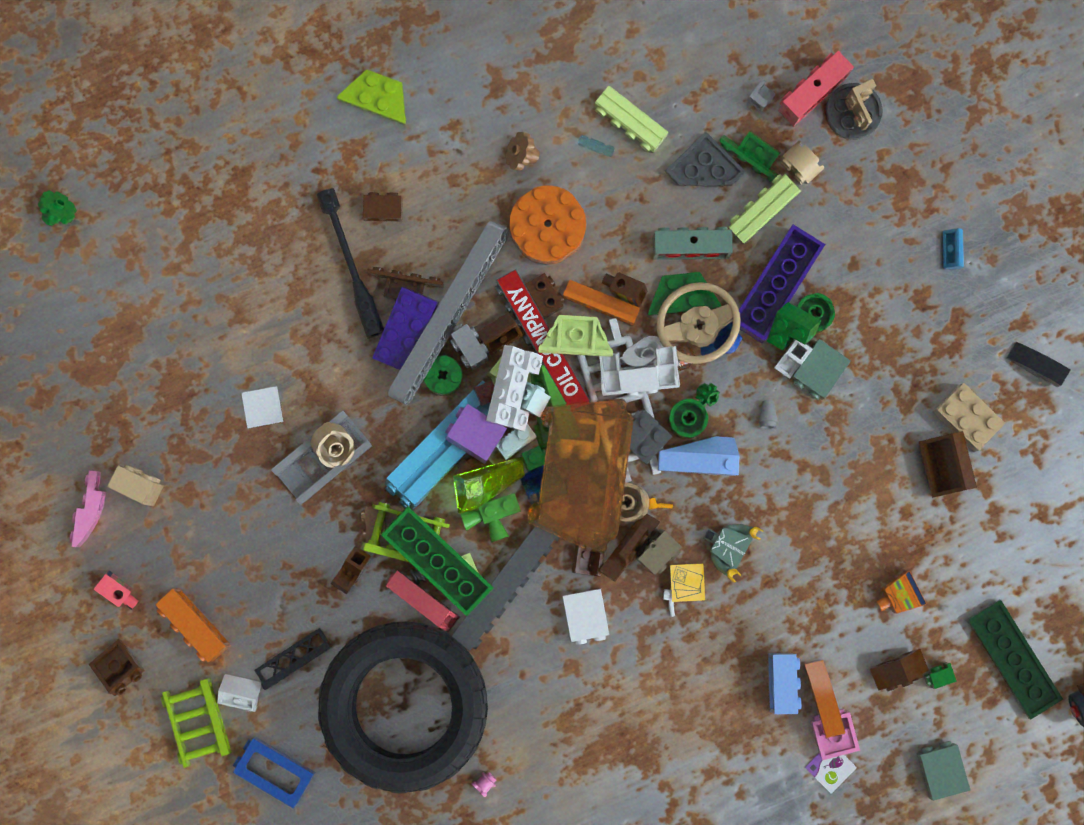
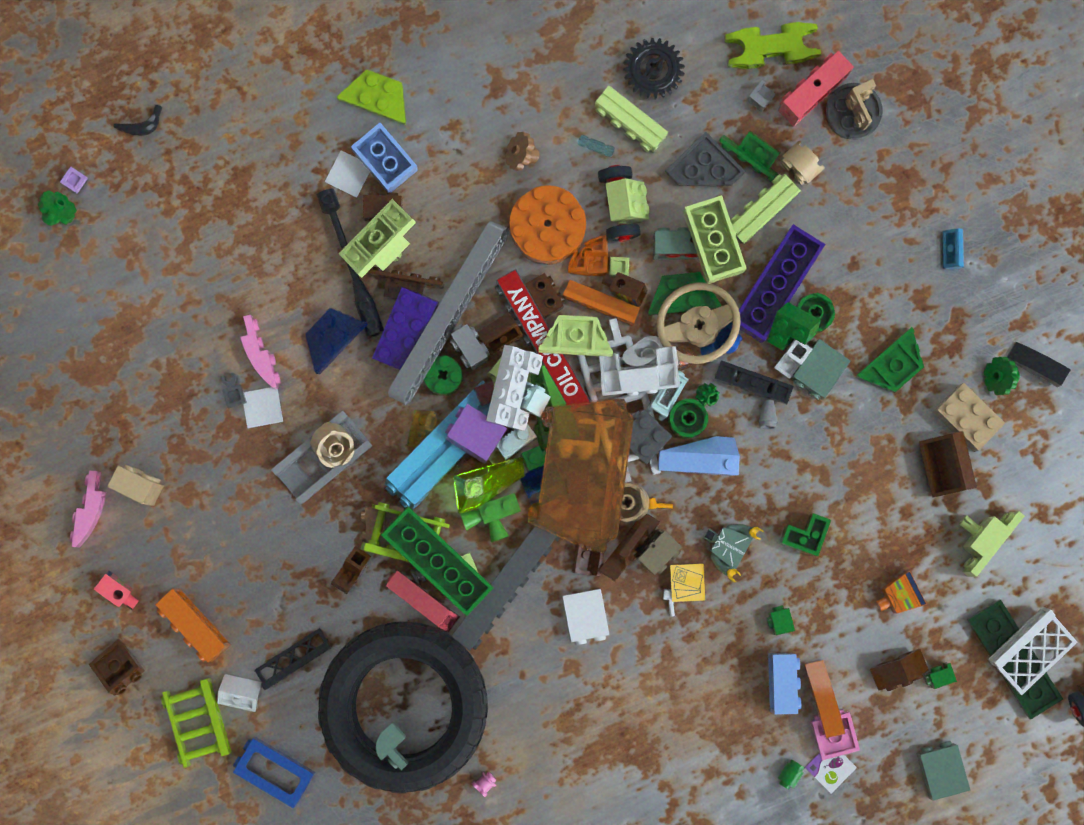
none -> lavender plate [60,167,88,194]
none -> black piece [114,105,162,136]
none -> dark grey plate [221,373,247,409]
none -> bright pink slope [240,315,281,389]
none -> clear blue wing [305,308,368,374]
none -> white sticker [325,150,370,198]
none -> yellowish green brick [339,199,416,278]
none -> light blue brick [351,123,418,193]
none -> sand green brick [376,722,408,770]
none -> clear yellow wing [406,410,437,447]
none -> orange brick [568,235,608,276]
none -> yellowish green brick [598,165,650,242]
none -> yellowish green tile [609,257,629,277]
none -> black gear [623,38,685,100]
none -> light aqua window [646,370,689,421]
none -> yellowish green brick [683,195,747,284]
none -> black hinge [714,360,794,405]
none -> lime piece [724,22,821,69]
none -> green brick [766,605,795,636]
none -> green brick [778,759,805,790]
none -> green brick [779,513,831,557]
none -> green wing [856,327,924,393]
none -> yellowish green brick [959,511,1025,577]
none -> green plant [984,357,1020,396]
none -> white fence [988,607,1078,695]

